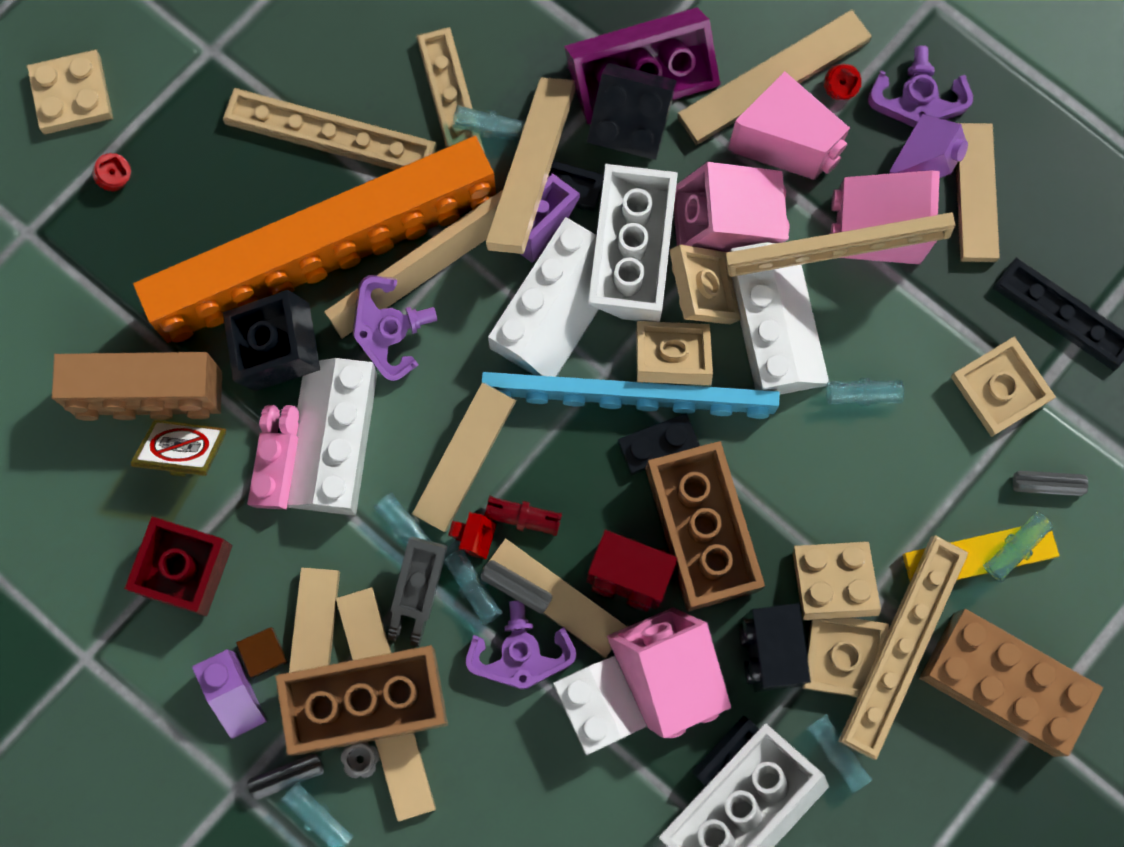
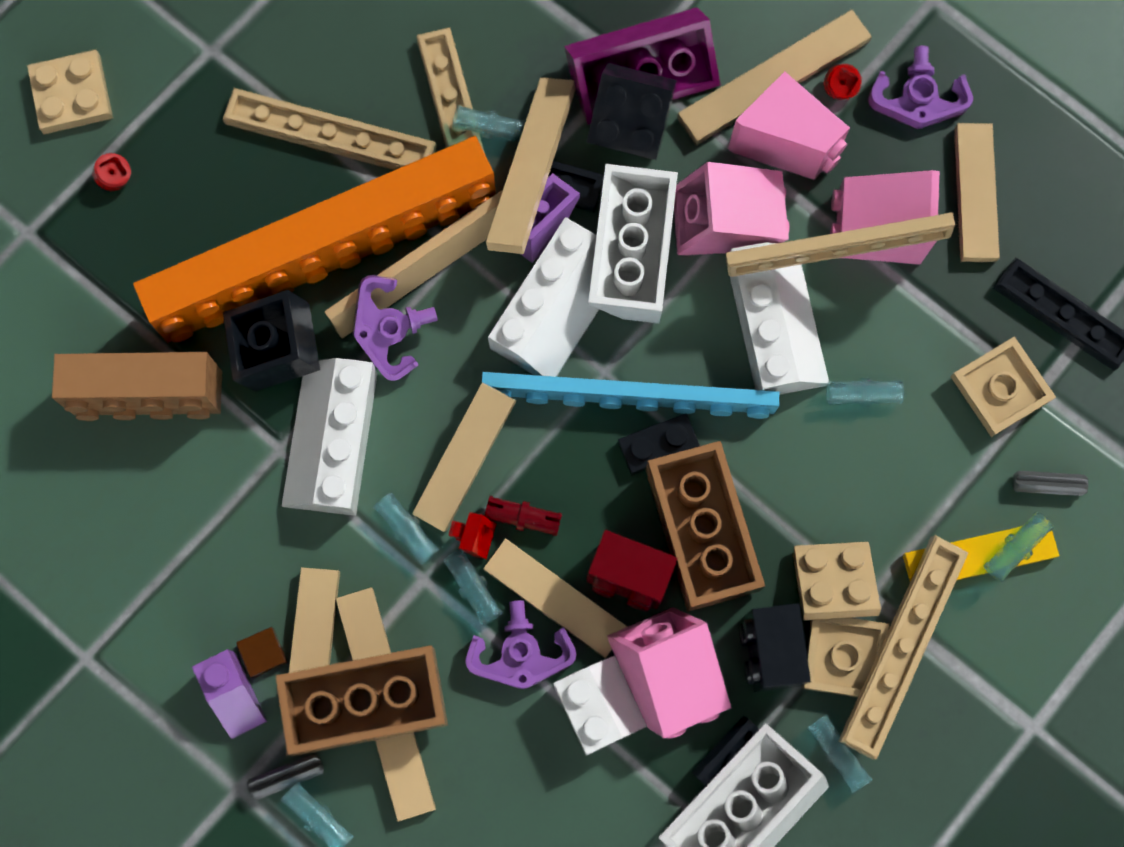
dark red brick [124,516,233,617] -> none
piece [131,420,226,477] -> none
bright pink hinge [247,405,300,510] -> none
light grey plate [341,742,379,778] -> none
dark grey hinge [387,536,448,647] -> none
dark grey axle [481,560,552,613] -> none
tan plate [636,321,713,385] -> none
tan plate [669,245,741,324] -> none
medium lavender slope [889,114,968,178] -> none
medium nougat brick [919,608,1103,757] -> none

